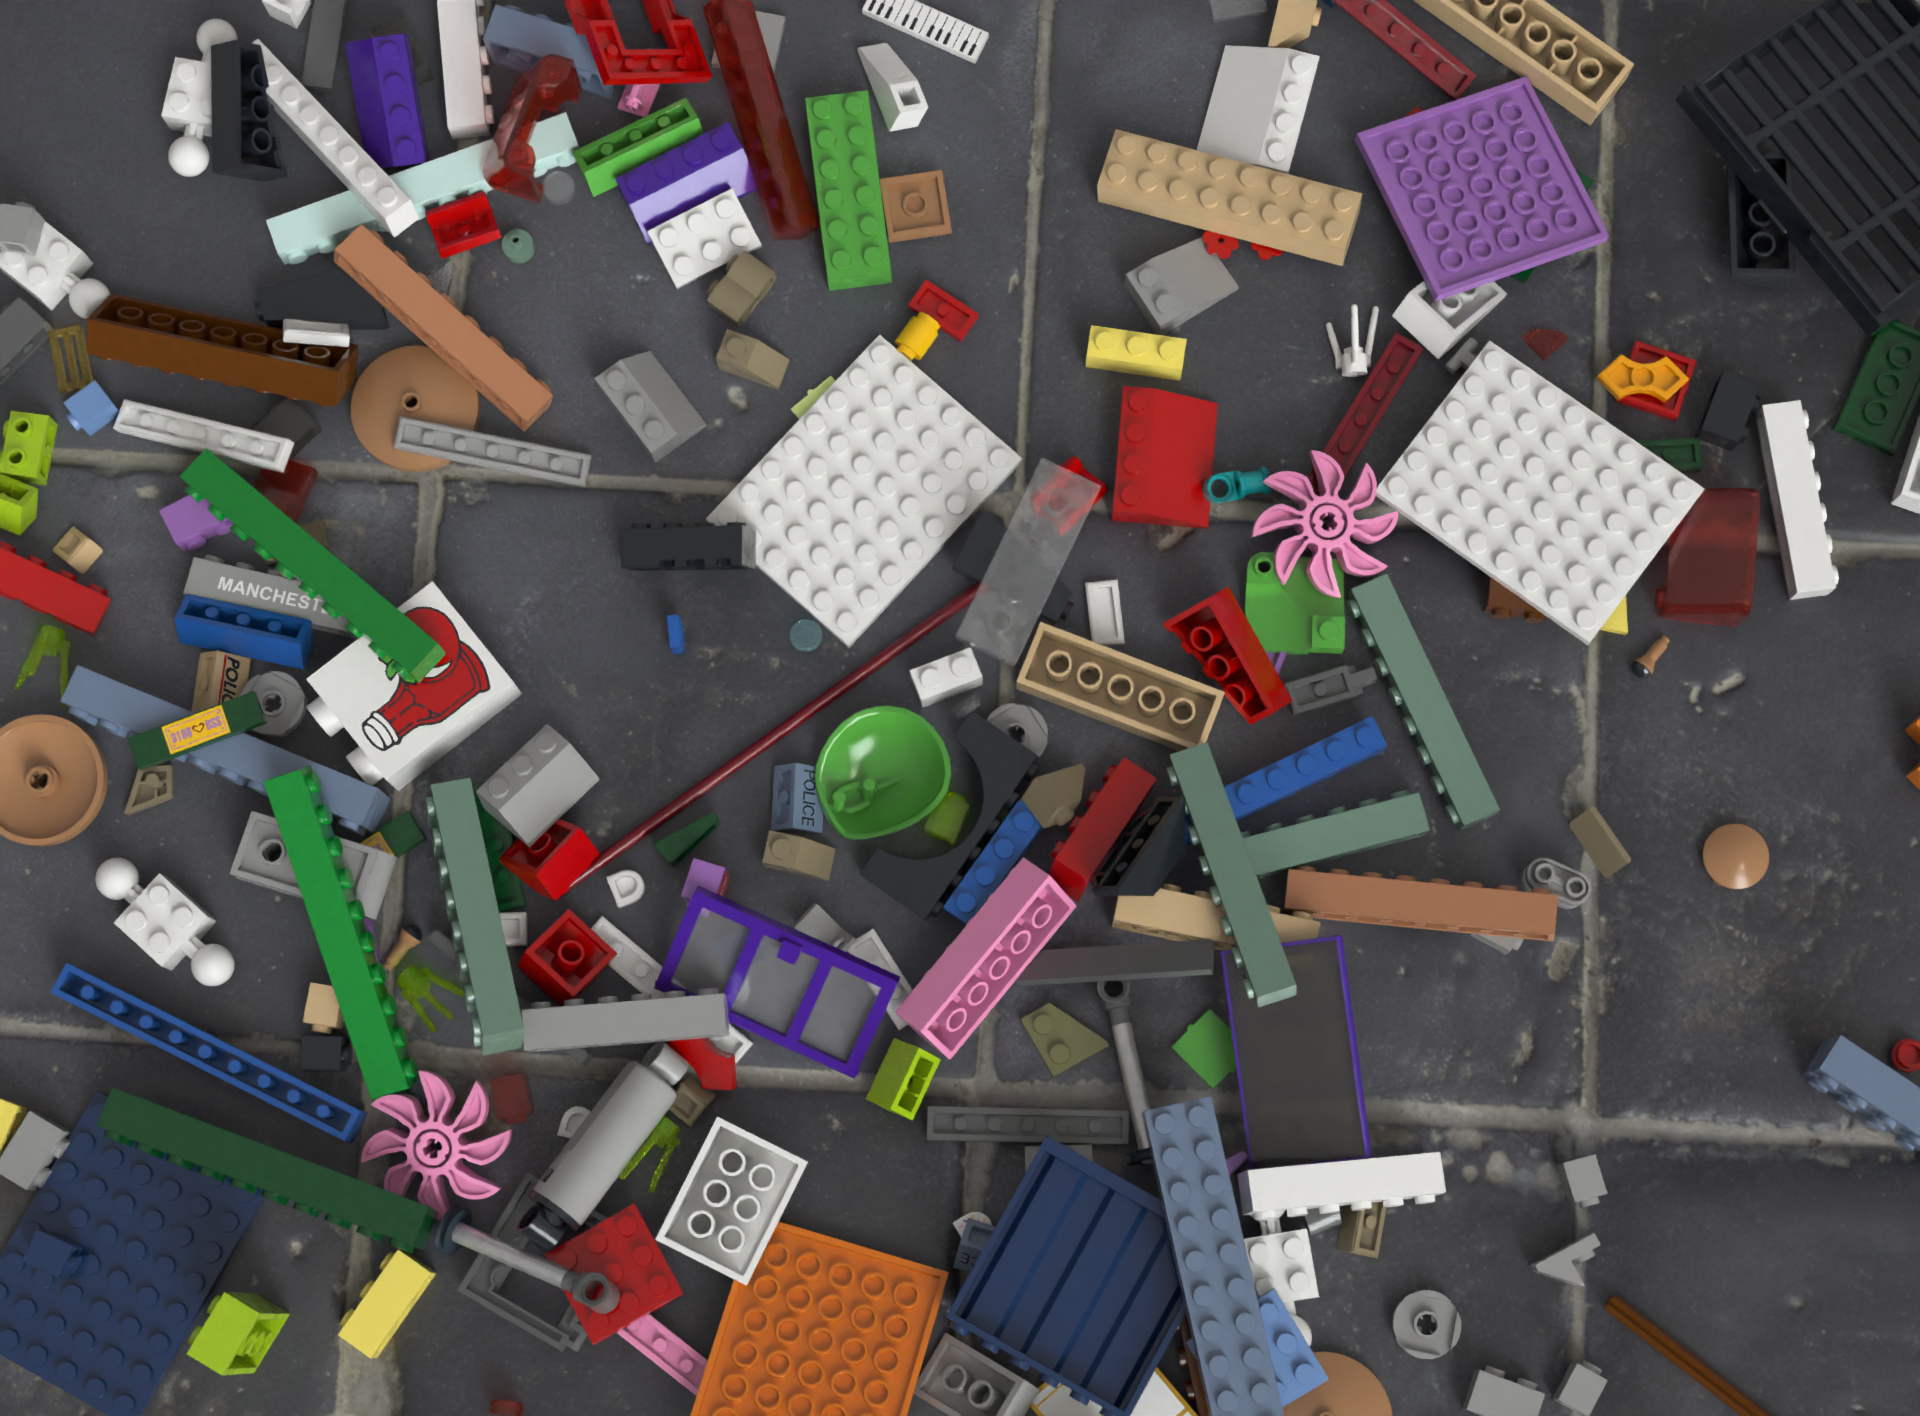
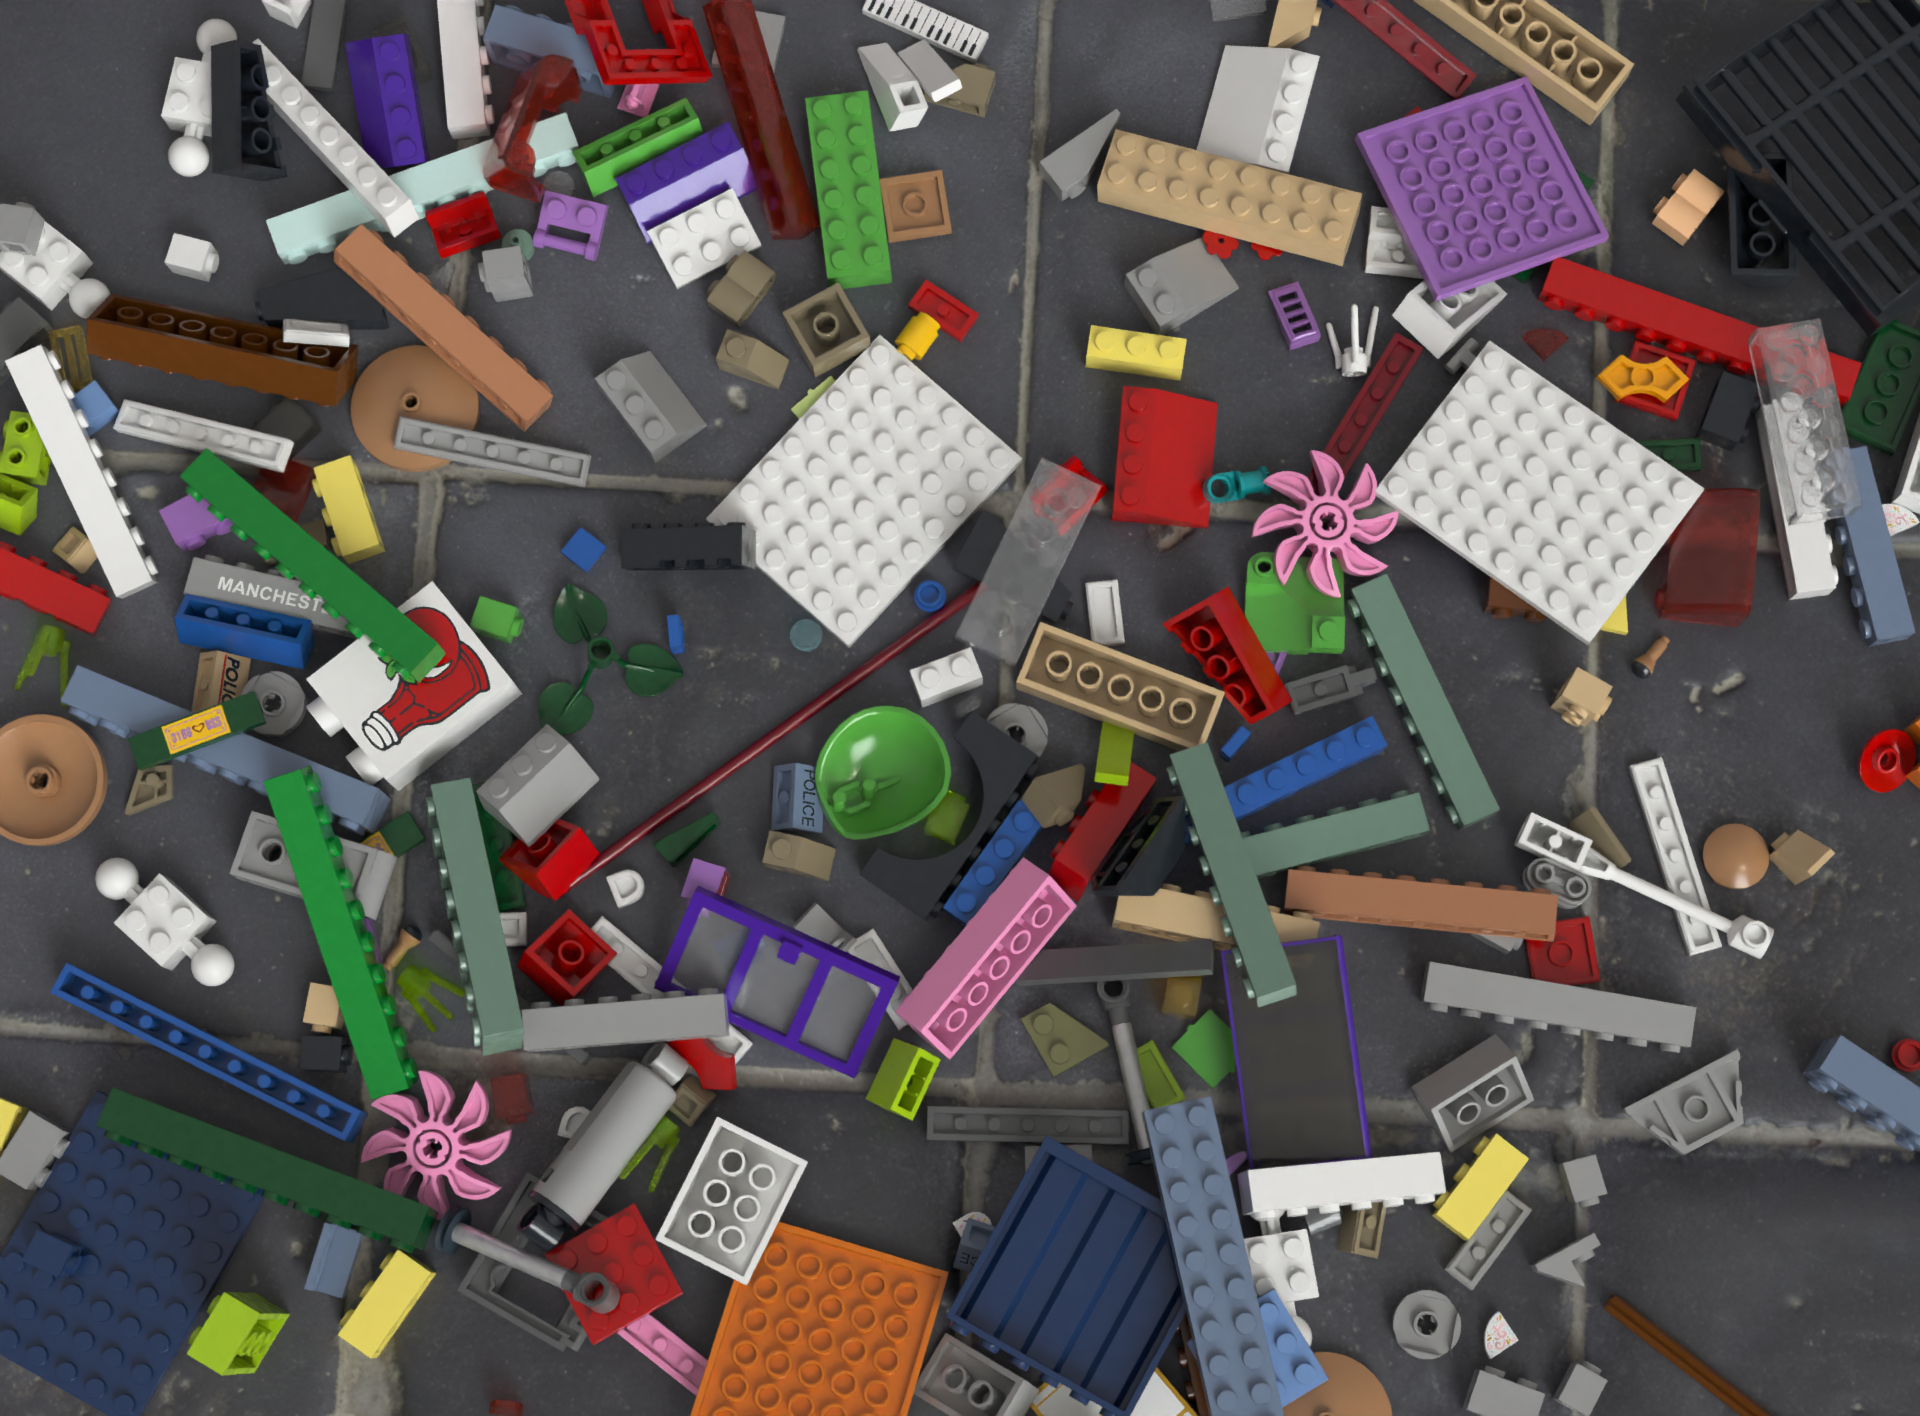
none -> white brick [5,345,159,599]
none -> white brick [165,233,219,282]
none -> sand blue panel [304,1222,364,1298]
none -> light yellow brick [312,455,386,564]
none -> bright green brick [470,596,524,644]
none -> light grey brick [478,245,534,302]
none -> medium lavender plate [533,190,609,261]
none -> dark green plant [538,584,684,736]
none -> blue tile [560,527,607,573]
none -> dark tan brick [782,282,871,378]
none -> white tile [897,39,963,102]
none -> blue plate [914,580,946,613]
none -> dark tan slope [924,63,995,118]
none -> light grey slope [1039,109,1120,202]
none -> lime tile [1094,721,1134,786]
none -> lime tile [1137,1040,1186,1109]
none -> clear yellow slope [1161,975,1203,1020]
none -> blue tile [1219,726,1251,763]
none -> medium lavender slope [1268,281,1321,351]
none -> white slope [1365,206,1423,279]
none -> light grey slope [1412,1034,1534,1153]
none -> light grey brick [1420,961,1697,1053]
none -> light yellow brick [1432,1133,1529,1241]
none -> light grey tile [1443,1190,1532,1291]
none -> white tile [1484,1311,1519,1359]
none -> white bar [1514,812,1774,959]
none -> red tile [1524,916,1601,986]
none -> red brick [1537,257,1862,407]
none -> tan brick [1550,667,1613,727]
none -> light grey wing [1622,1049,1744,1155]
none -> white tile [1628,757,1722,956]
none -> light nougat brick [1652,169,1725,246]
none -> clear brick [1747,318,1863,526]
none -> tan slope [1769,830,1835,885]
none -> sand blue brick [1818,446,1916,647]
none -> red dish [1858,728,1916,793]
none -> white tile [1882,504,1919,537]

